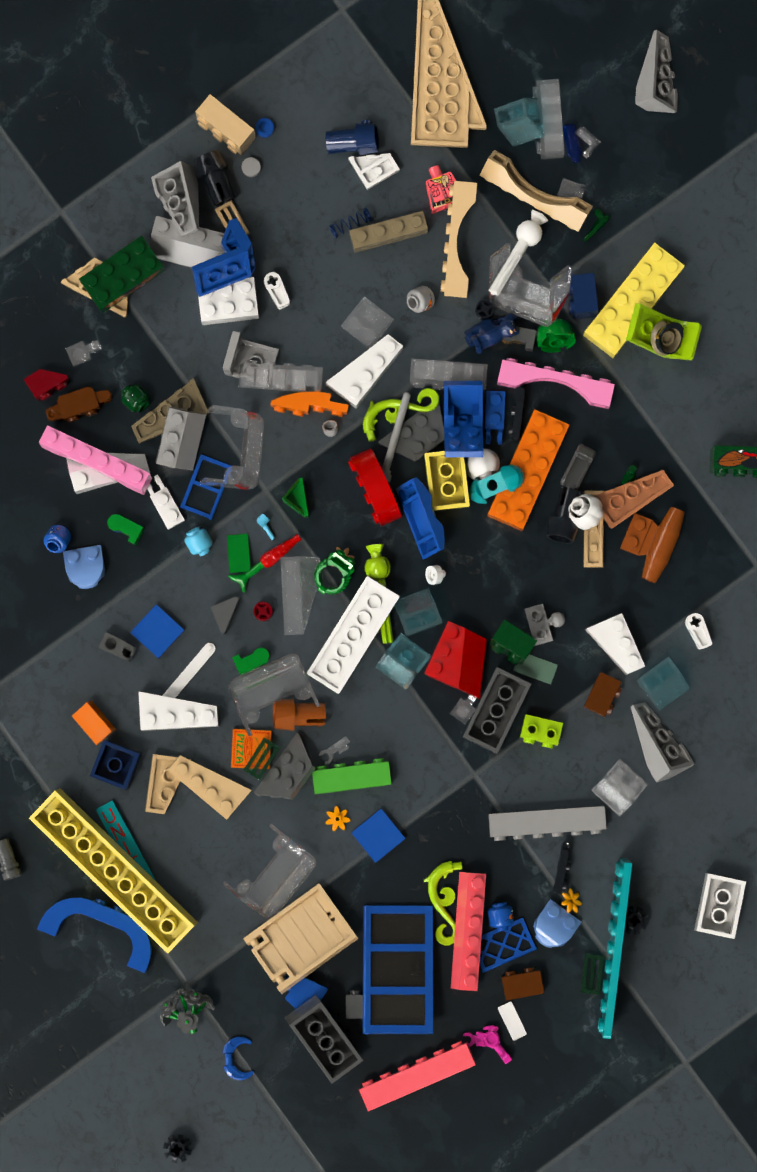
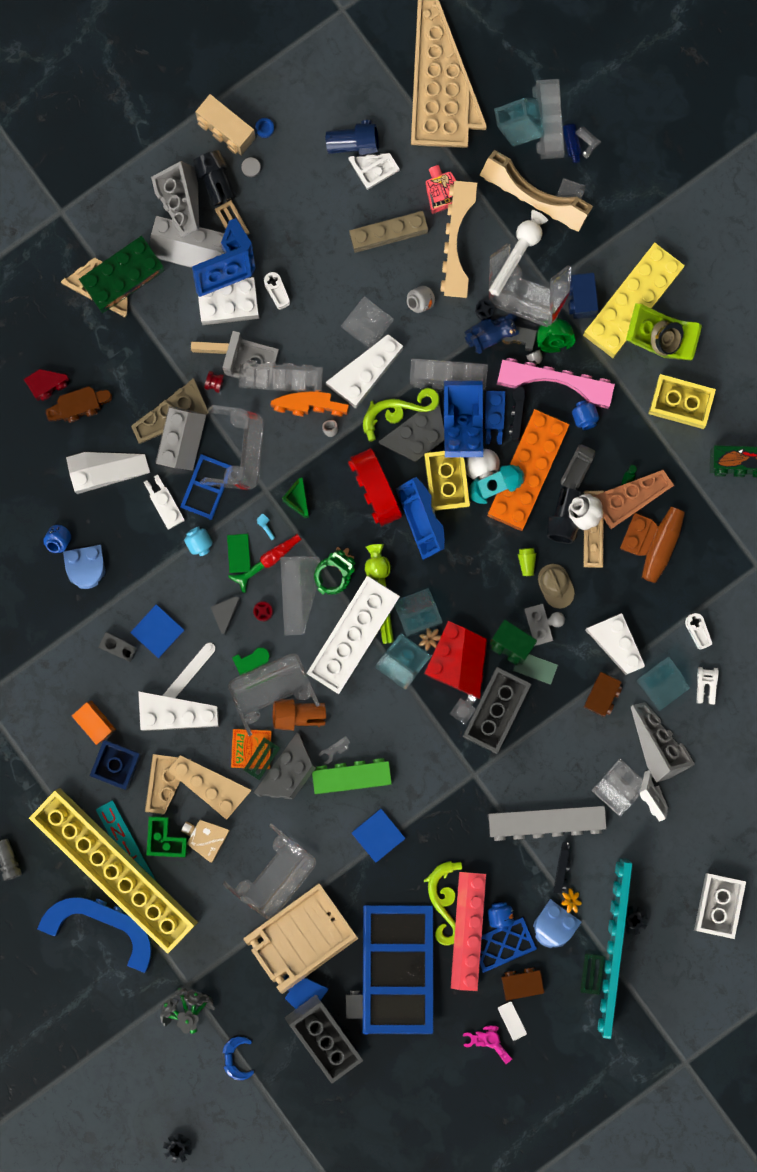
bright pink arch [39,425,152,495] -> none
clear plate [66,340,102,367] -> none
green leg [107,514,145,546] -> none
dark green head [121,384,150,413] -> none
light orange plant [325,806,350,831] -> none
dark blue piece [329,207,372,239] -> none
coral brick [359,1041,476,1111] -> none
light grey piece [382,392,411,482] -> none
white tile [425,565,446,585] -> none
lime brick [520,714,563,749] -> none
dark green bar [583,208,610,242] -> none
light grey wedge [635,30,678,113] -> none
none -> green brick [146,817,188,858]
none -> tan torso [181,820,230,863]
none -> tan tile [191,342,229,354]
none -> dark red wheel [204,371,224,393]
none -> medium nougat plant [419,628,441,651]
none -> lime cone [518,548,537,576]
none -> light grey hinge [526,350,543,365]
none -> dark tan piece [538,564,575,609]
none -> blue head [572,400,599,430]
none -> white wing [640,770,668,822]
none -> light yellow brick [648,374,716,429]
none -> white piece [696,667,718,705]

